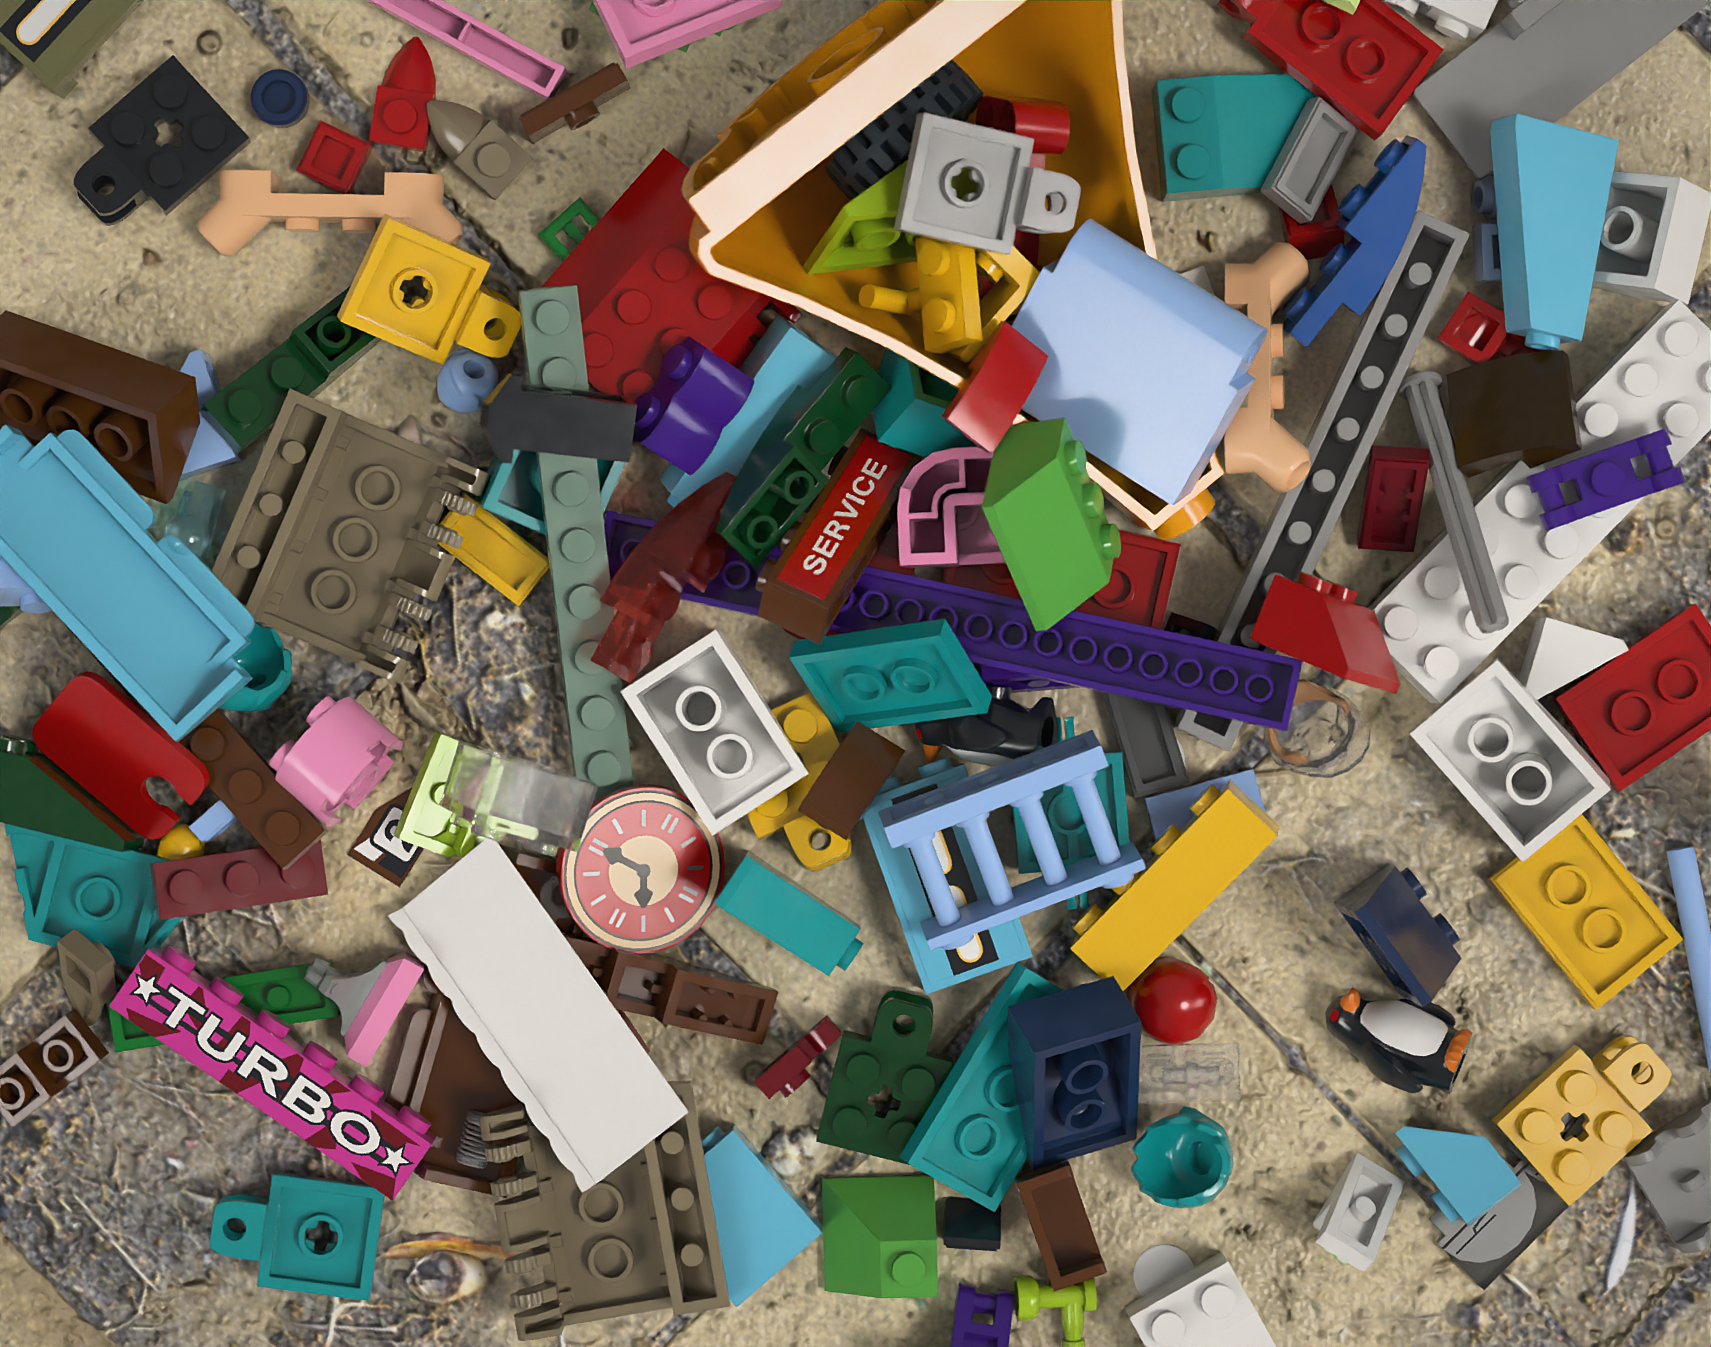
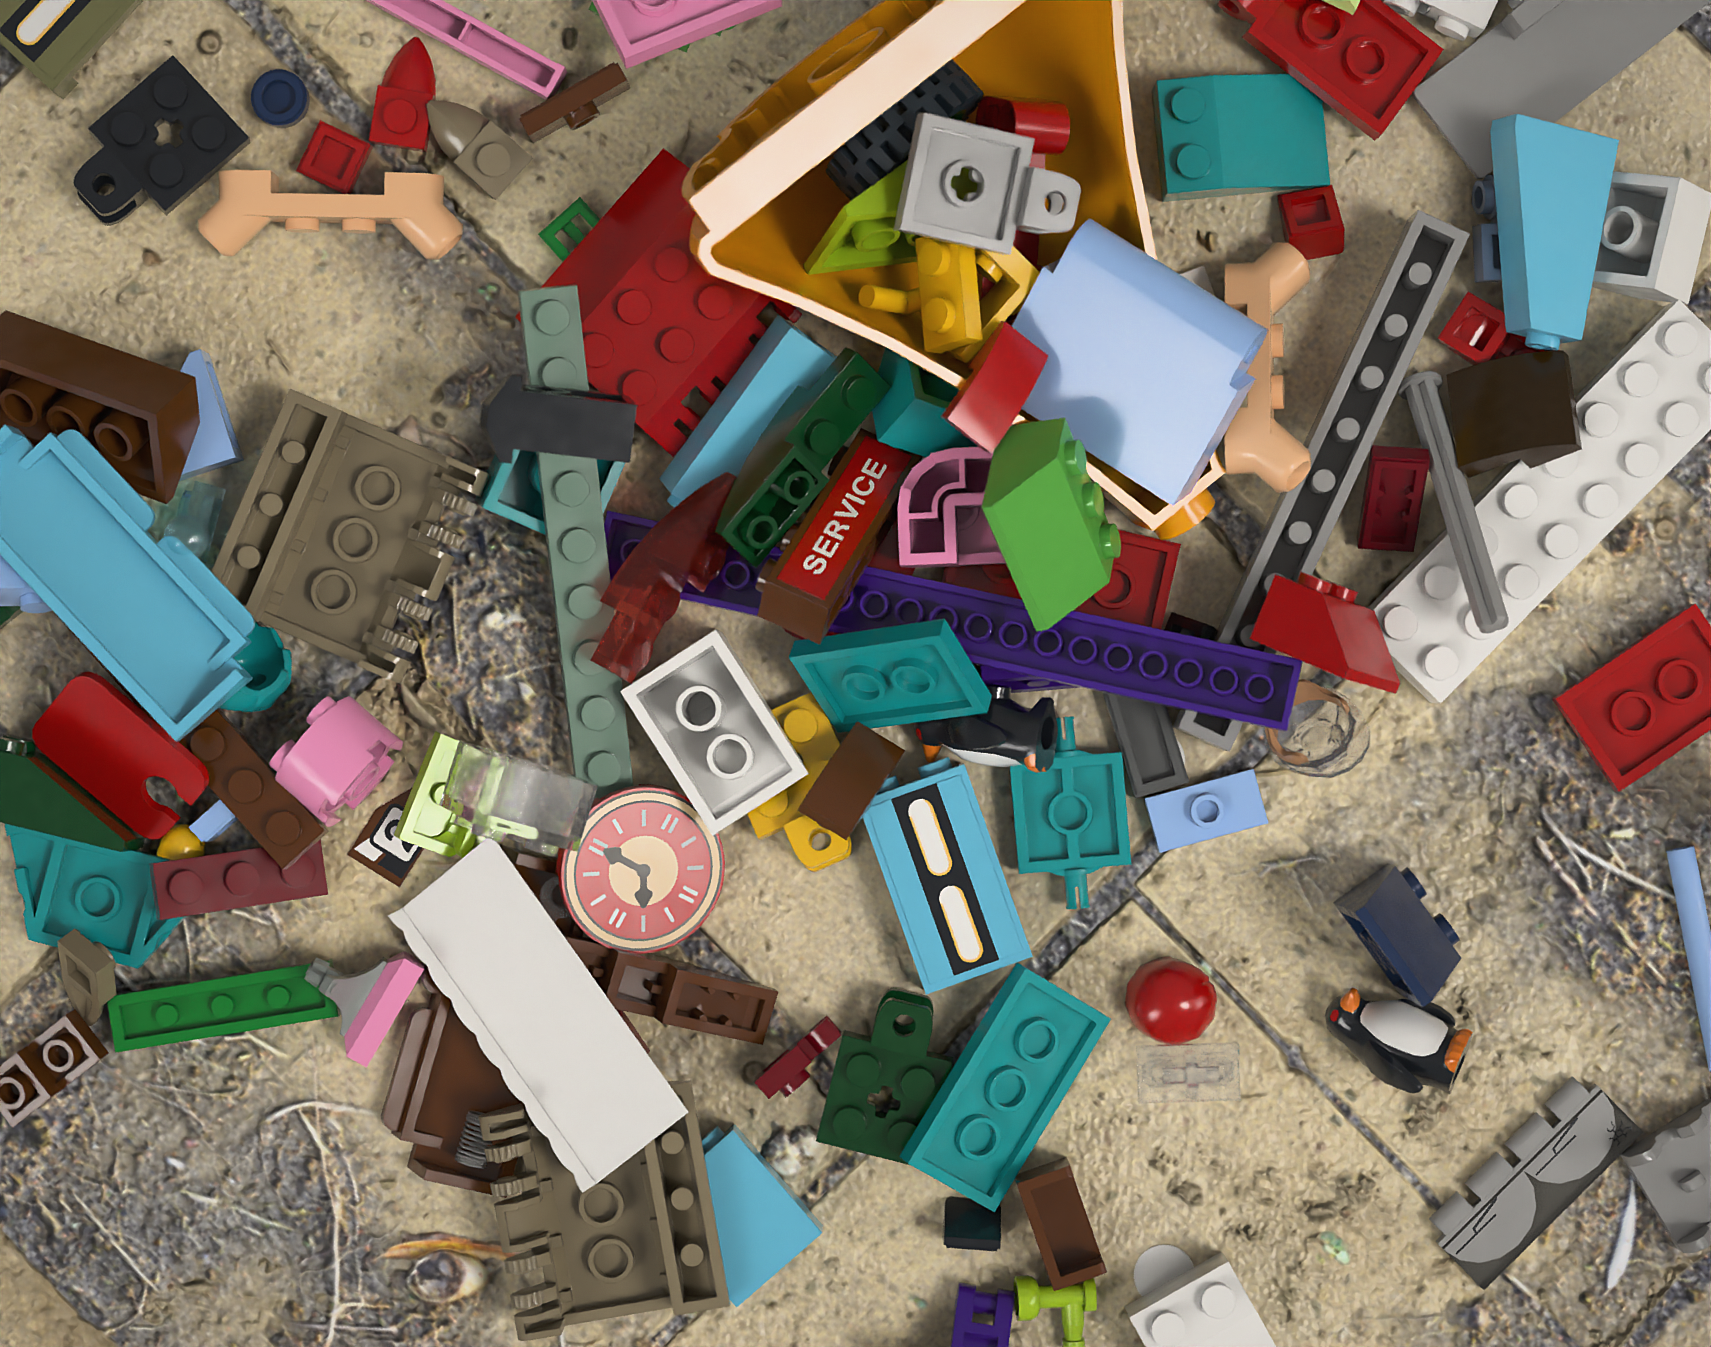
brick [109,944,436,1201] -> none
dark green slope [200,287,408,454] -> none
teal plate [209,1171,385,1301] -> none
yellow plate [337,214,521,365] -> none
light blue piece [437,348,498,413] -> none
yellow tile [438,493,550,607] -> none
dark purple brick [633,336,755,476] -> none
teal slope [714,851,863,976] -> none
bright green slope [822,1175,938,1298] -> none
light blue fence [878,730,1146,951] -> none
dark blue slope [1008,976,1141,1170] -> none
yellow brick [1070,779,1279,991] -> none
teal hair [1131,1106,1234,1208] -> none
light grey tile [1260,97,1359,224] -> none
blue slope [1283,135,1426,347] -> none
white slope [1313,1153,1405,1272] -> none
medium azure slope [1395,1126,1522,1227] -> none
white slope [1410,659,1611,862] -> none
yellow tile [1487,814,1684,1010] -> none
yellow plate [1491,1034,1672,1206] -> none
white slope [1518,617,1629,700] -> none
dark purple plate [1526,428,1685,531] -> none

